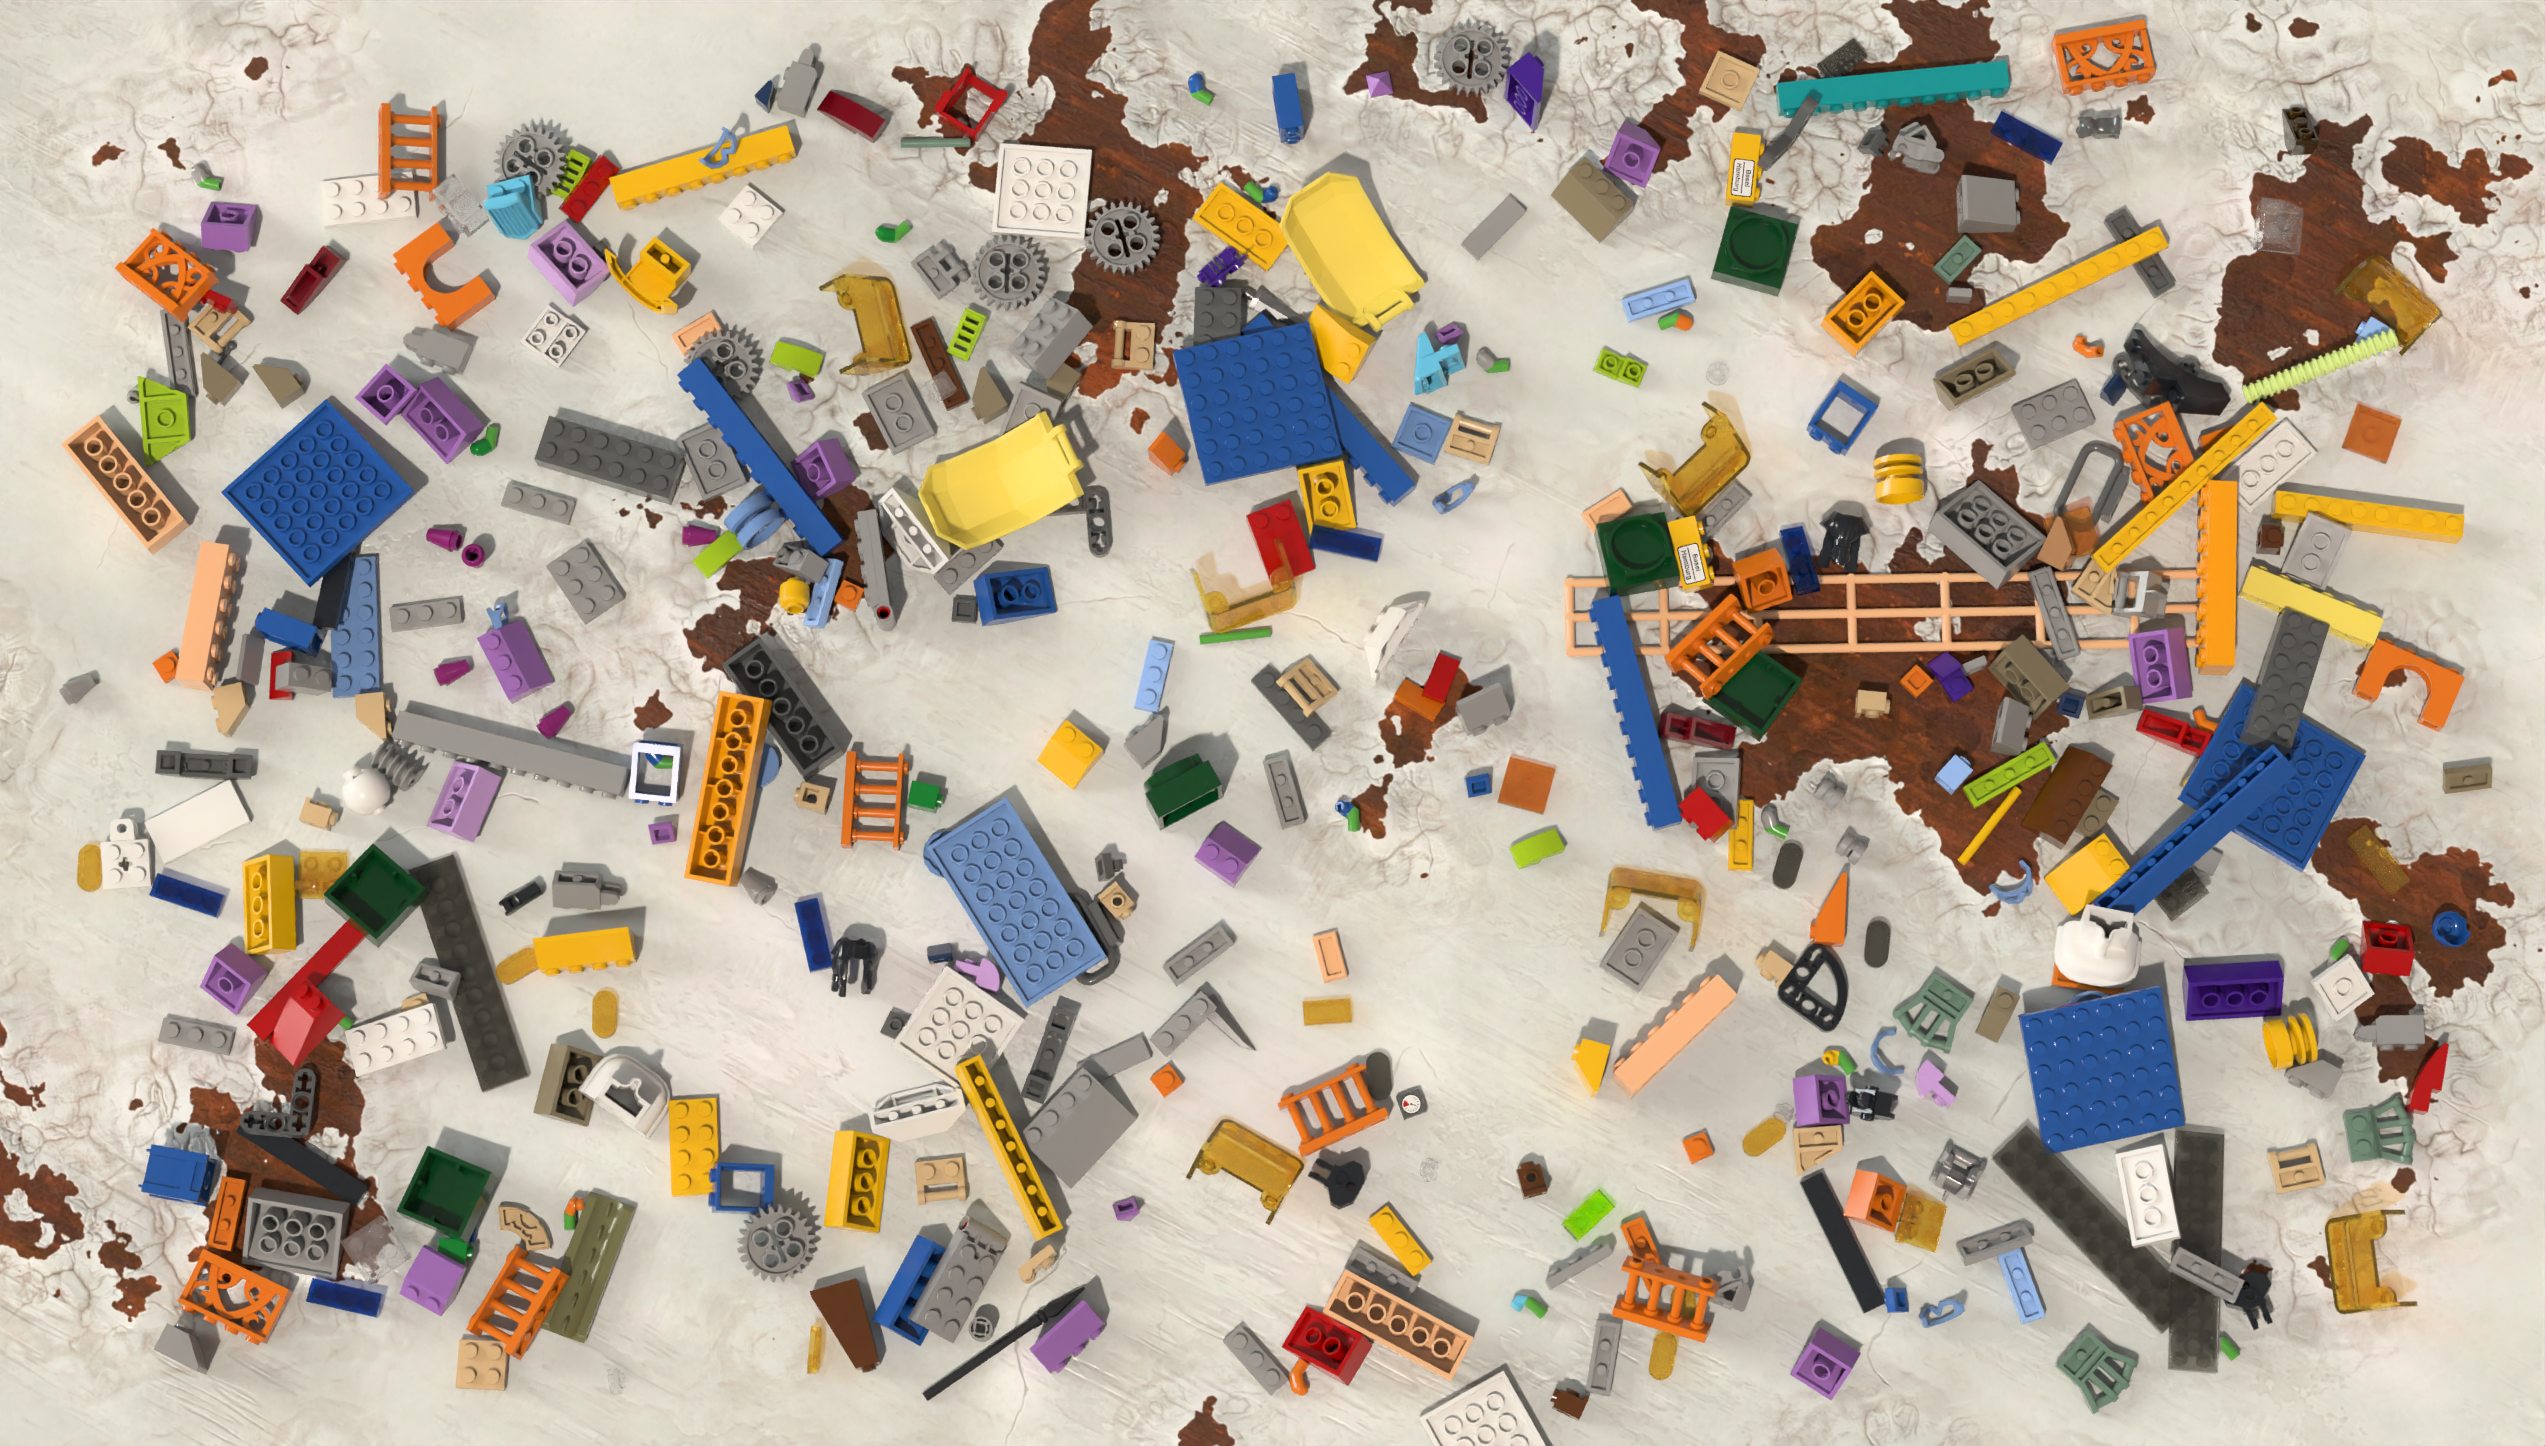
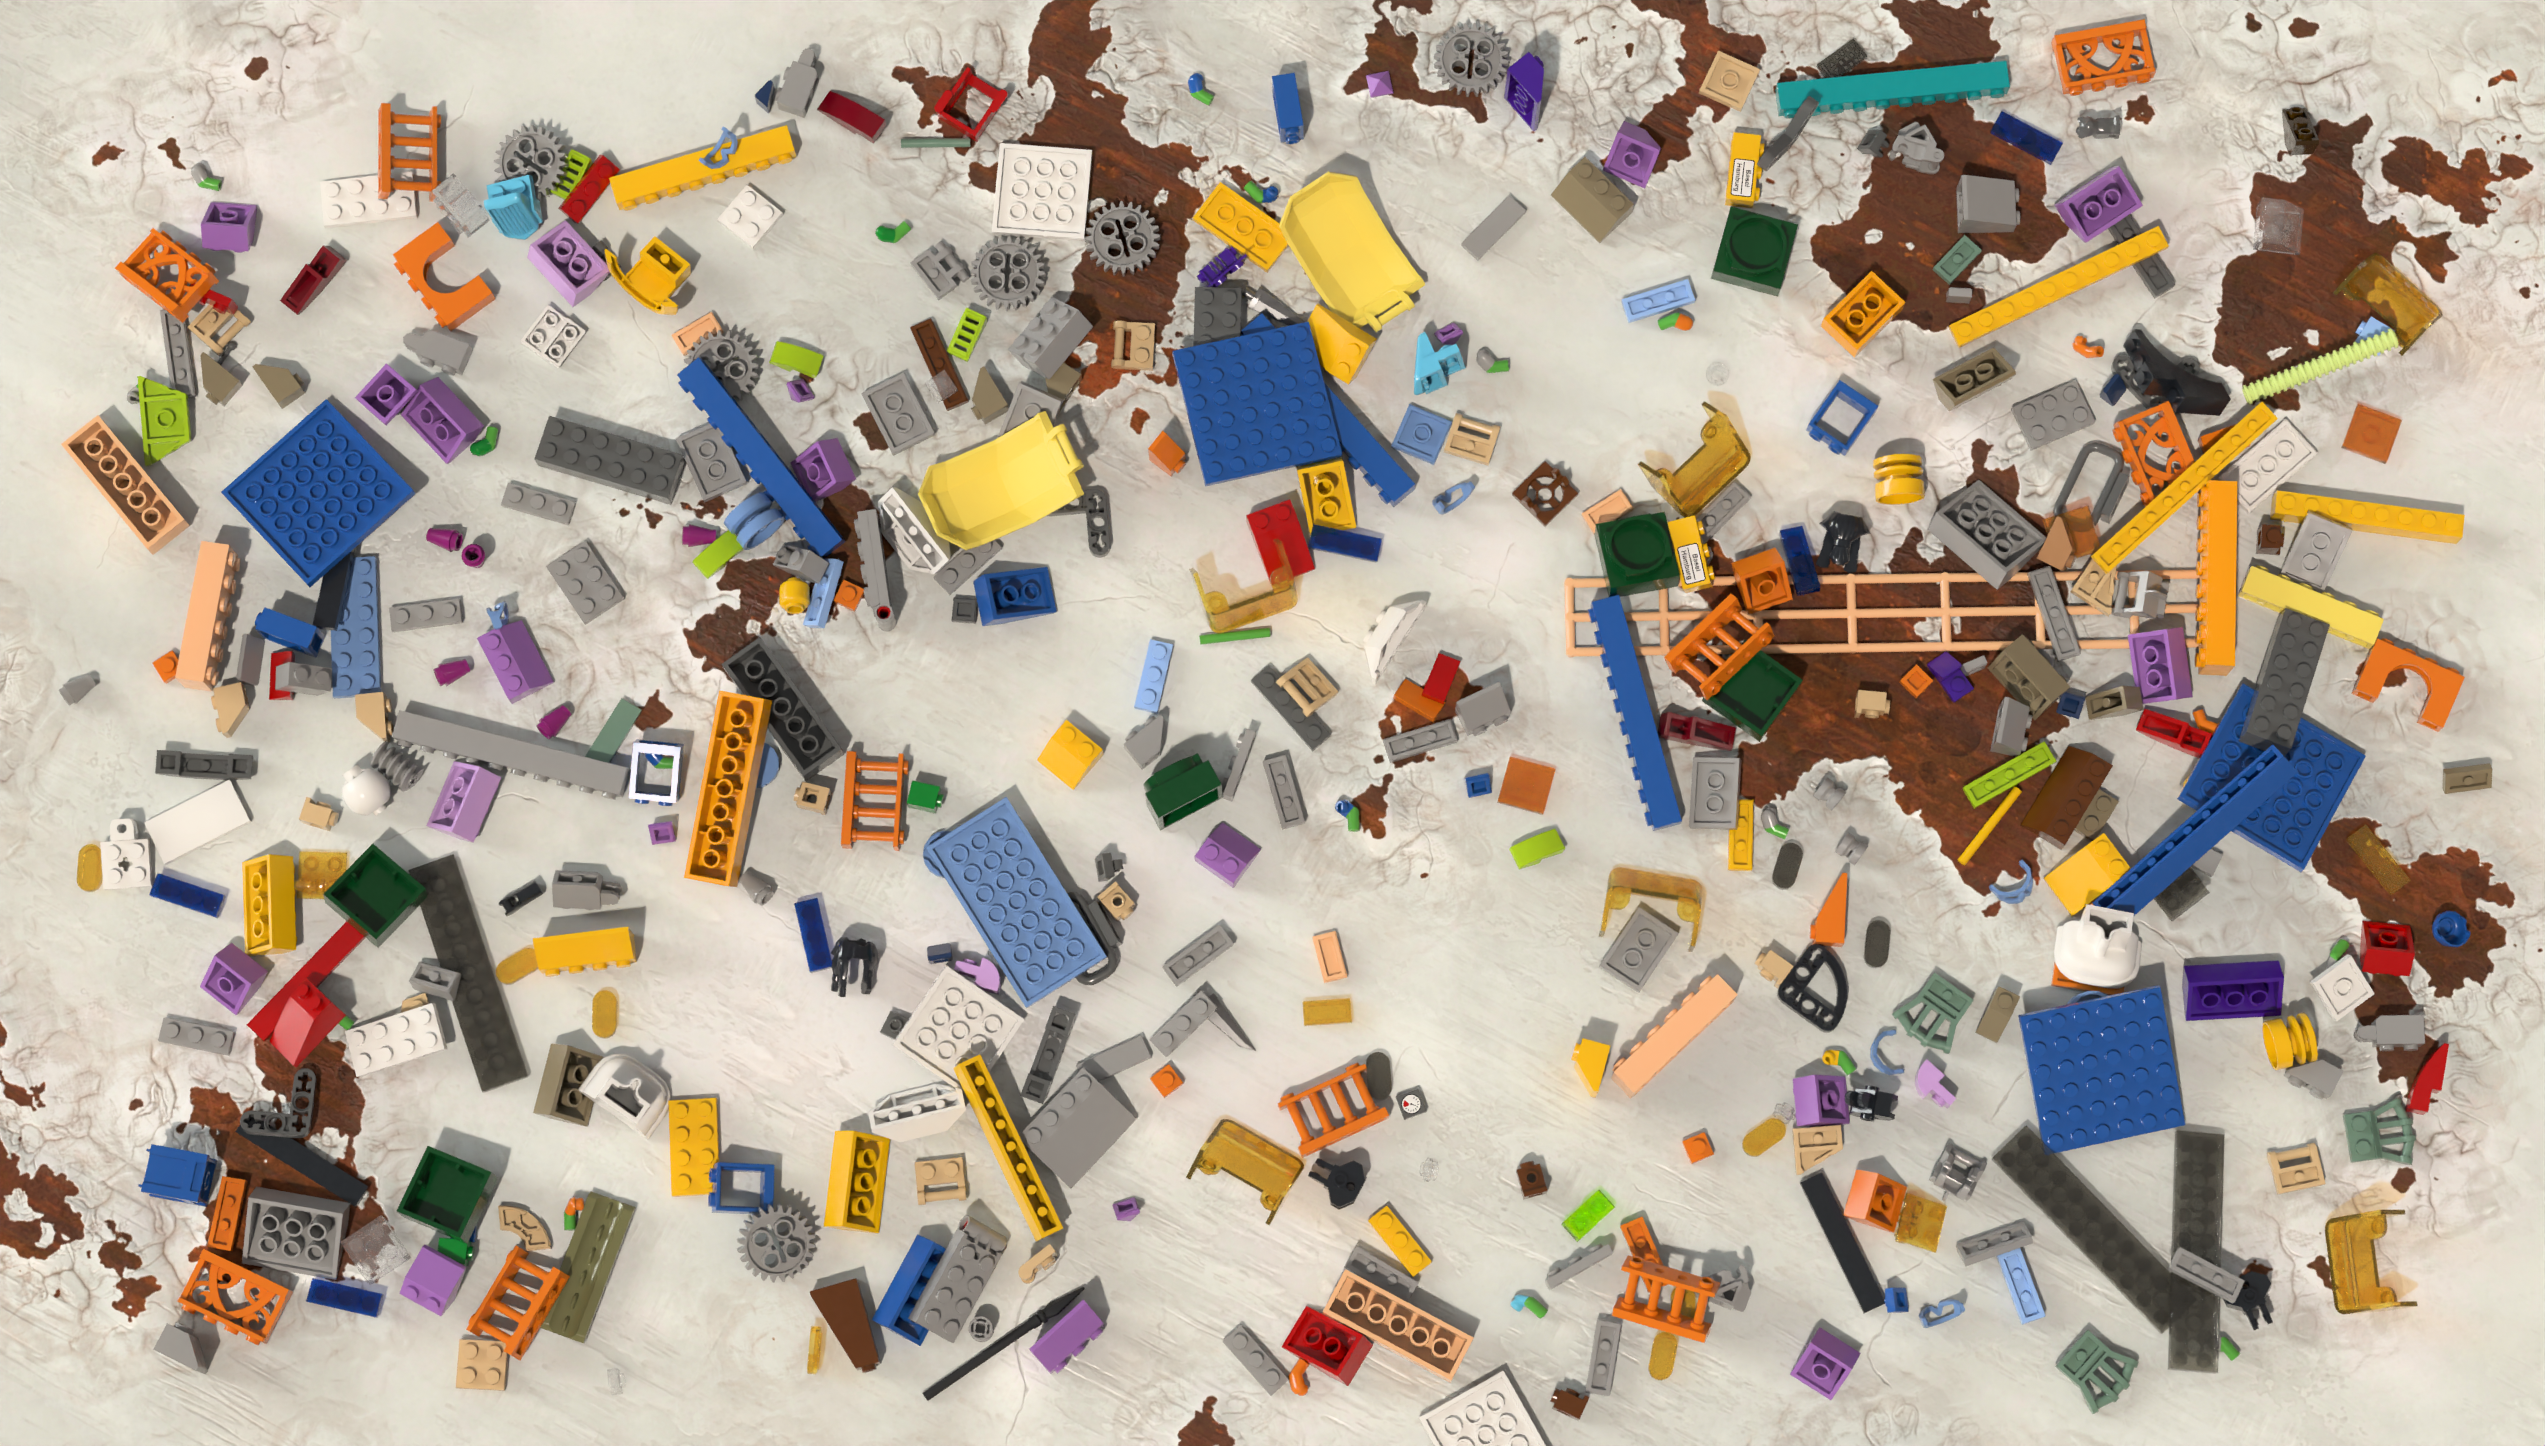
clear yellow windscreen [819,273,912,376] -> none
lime slope [1592,348,1647,388] -> none
red brick [1678,786,1735,843] -> none
light blue brick [1934,754,1973,795] -> none
white plate [2115,1144,2181,1248] -> none
none -> sand green tile [585,698,642,763]
none -> light grey plate [1222,729,1256,802]
none -> light grey tile [1383,719,1458,763]
none -> reddish brown piece [1512,461,1578,527]
none -> medium lavender slope [2054,166,2143,243]

